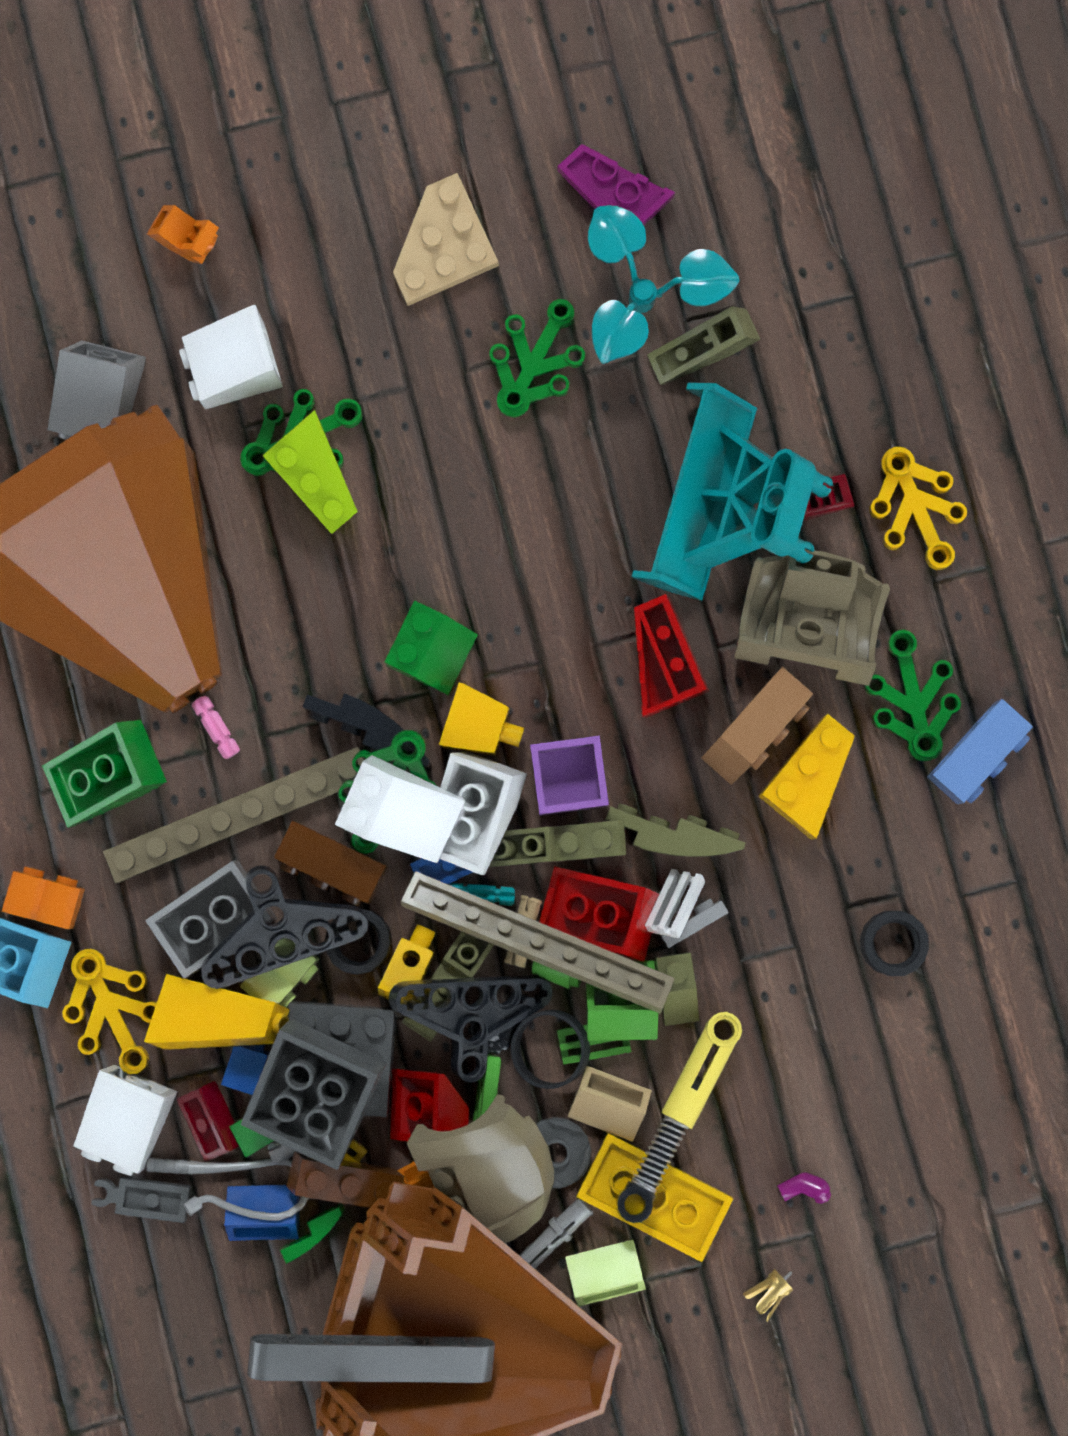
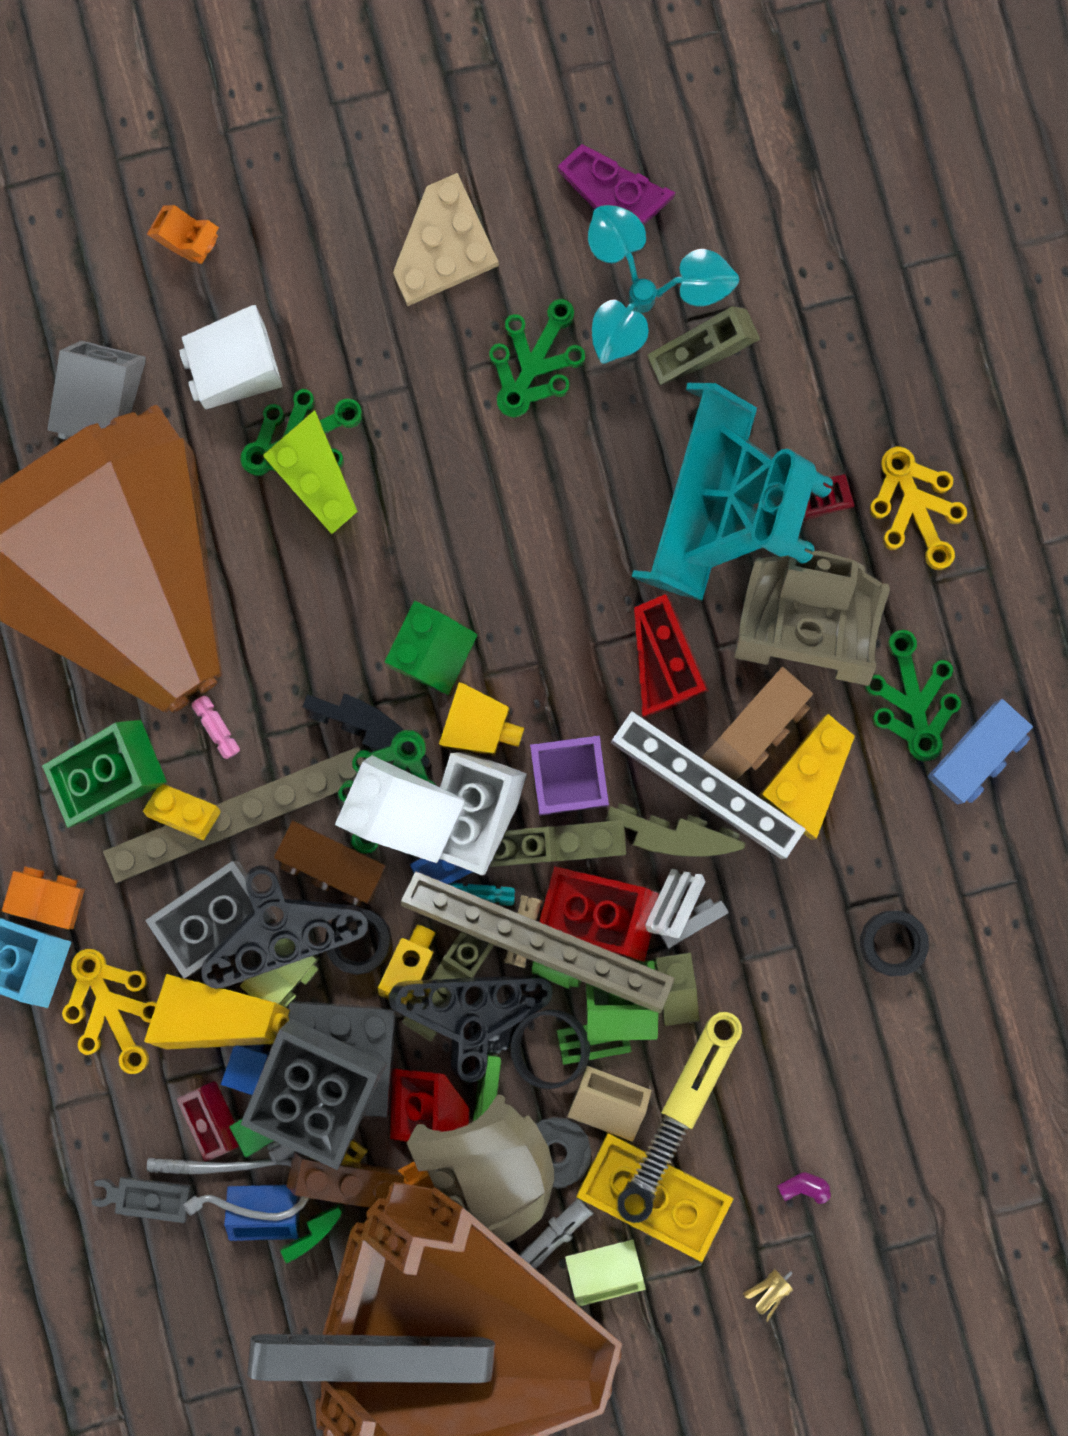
white slope [74,1065,178,1176] -> none
none -> yellow plate [143,784,221,841]
none -> white brick [611,711,806,859]

